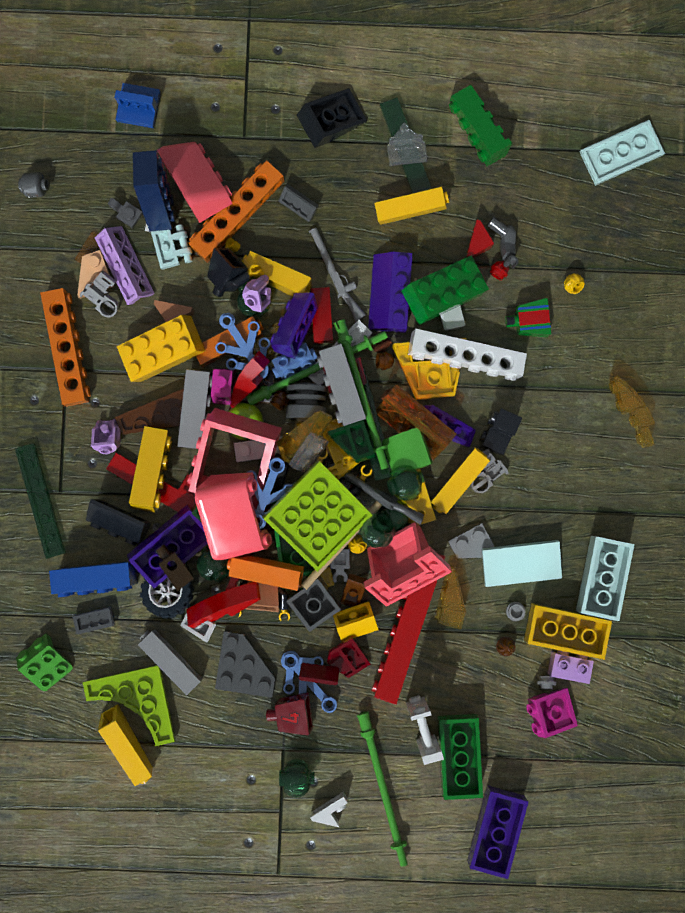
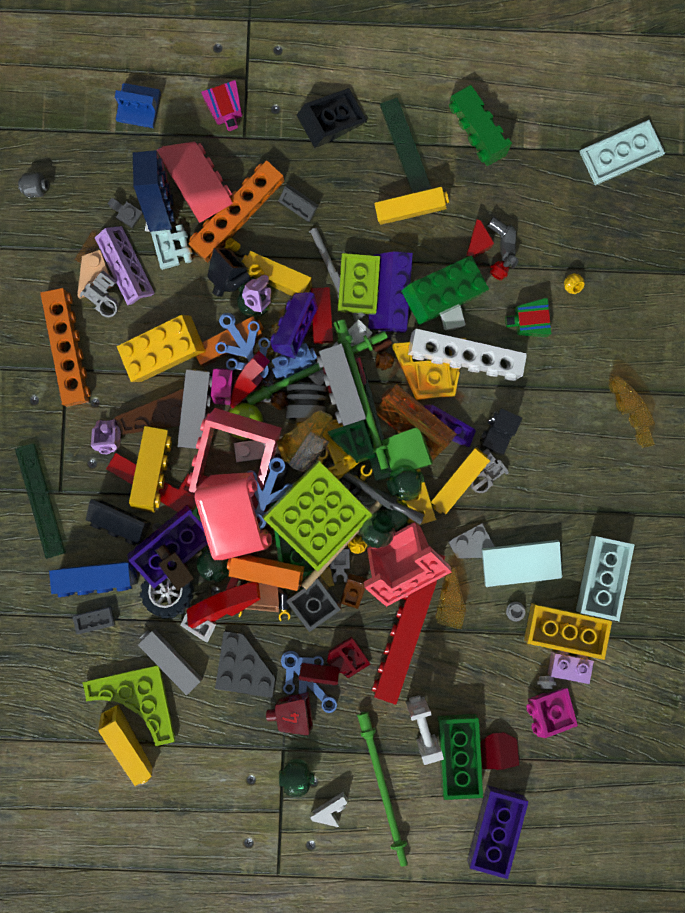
bright green bracket [16,633,73,691] -> none
nougat slope [154,300,194,322] -> none
yellow brick [333,602,378,642] -> none
clear slope [387,123,427,166] -> none
reddish brown plate [496,637,516,656] -> none
none -> torso [201,80,242,131]
none -> lime plate [338,253,380,315]
none -> dark red slope [480,732,519,770]

